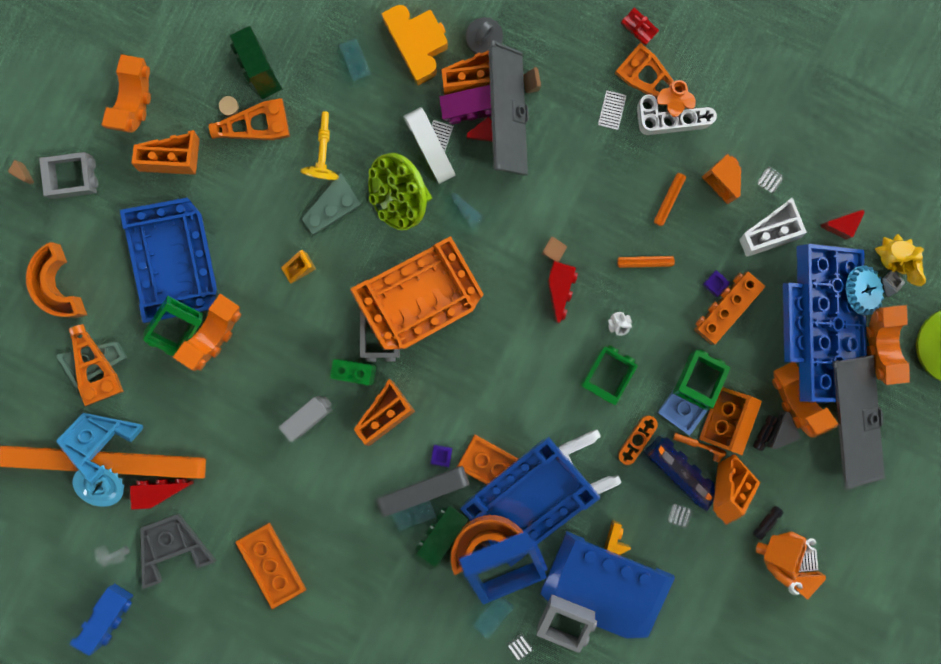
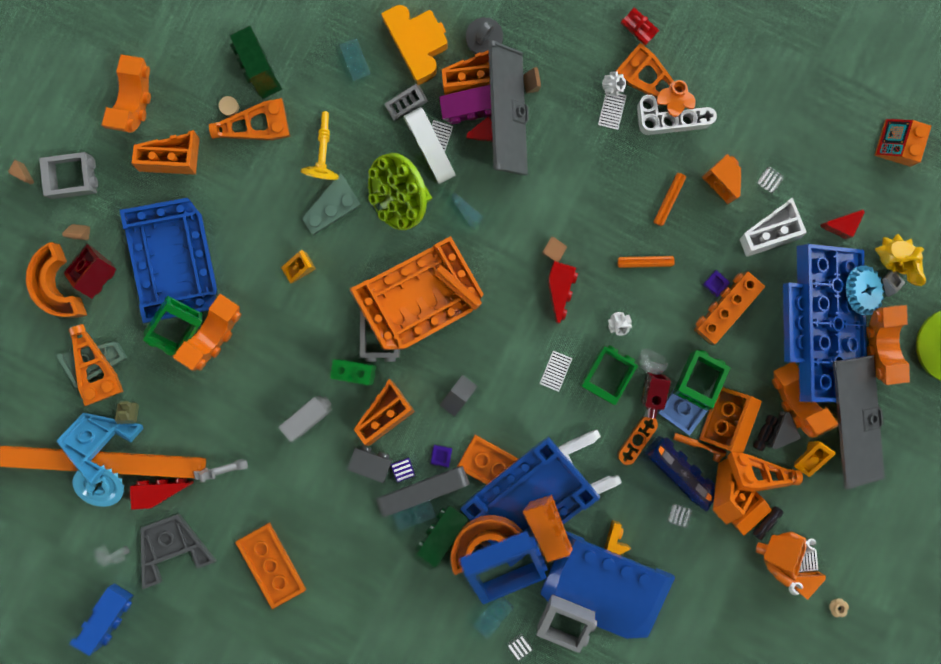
none -> medium nougat slope [62,224,90,241]
none -> dark red slope [64,243,117,299]
none -> olive tile [115,401,139,424]
none -> light grey bar [193,459,248,482]
none -> dark grey brick [347,445,393,483]
none -> light grey slope [385,84,428,121]
none -> tile [391,457,416,483]
none -> orange axle [434,266,482,310]
none -> dark grey slope [440,375,477,417]
none -> orange wedge [523,495,573,562]
none -> white sticker [540,351,573,392]
none -> white gear [602,71,626,96]
none -> clear hair [638,349,668,375]
none -> dark red torso [641,371,671,419]
none -> orange plate [727,452,803,492]
none -> orange brick [731,492,772,536]
none -> light orange slope [794,441,836,477]
none -> tan plate [829,598,849,618]
none -> slope [874,119,932,167]

